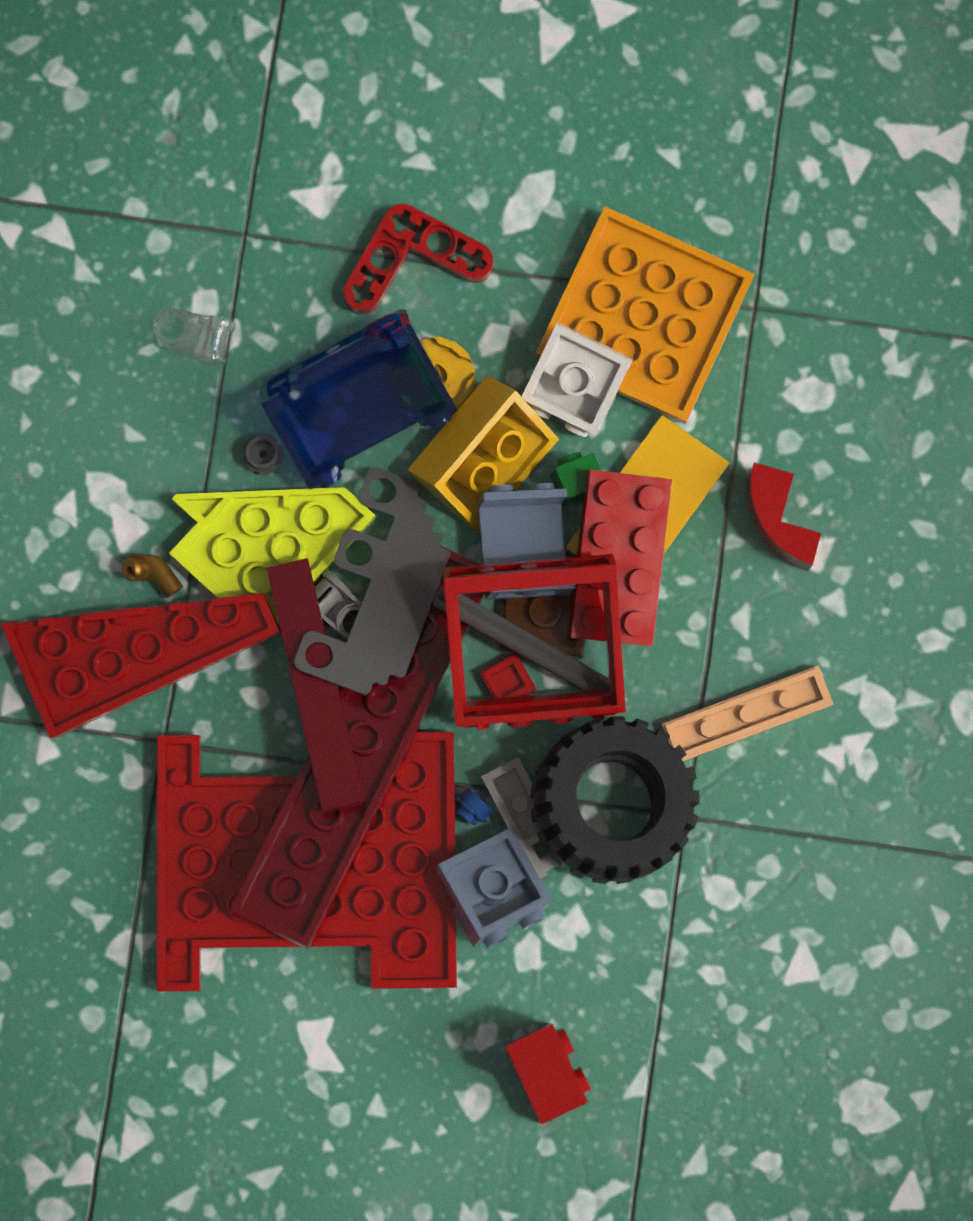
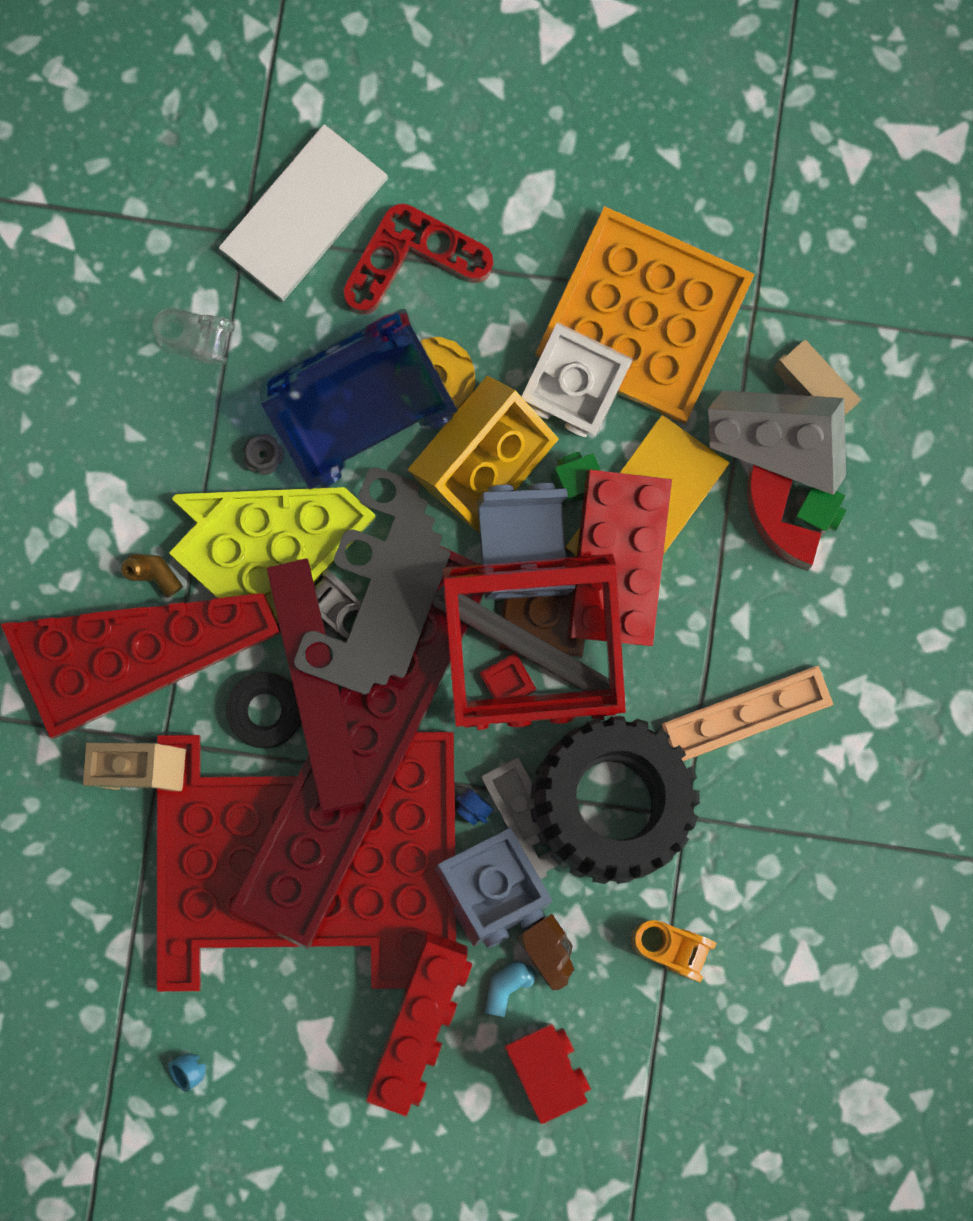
none -> tan panel [83,743,186,791]
none -> dark azure hinge [168,1053,206,1092]
none -> white tile [219,124,388,302]
none -> black tyre [226,672,301,749]
none -> red brick [366,931,473,1117]
none -> medium azure arm [484,962,536,1017]
none -> reddish brown rock [517,914,575,990]
none -> light orange piece [631,920,717,983]
none -> light grey wedge [708,391,846,495]
none -> tan panel [773,339,861,415]
none -> green plate [792,487,847,538]

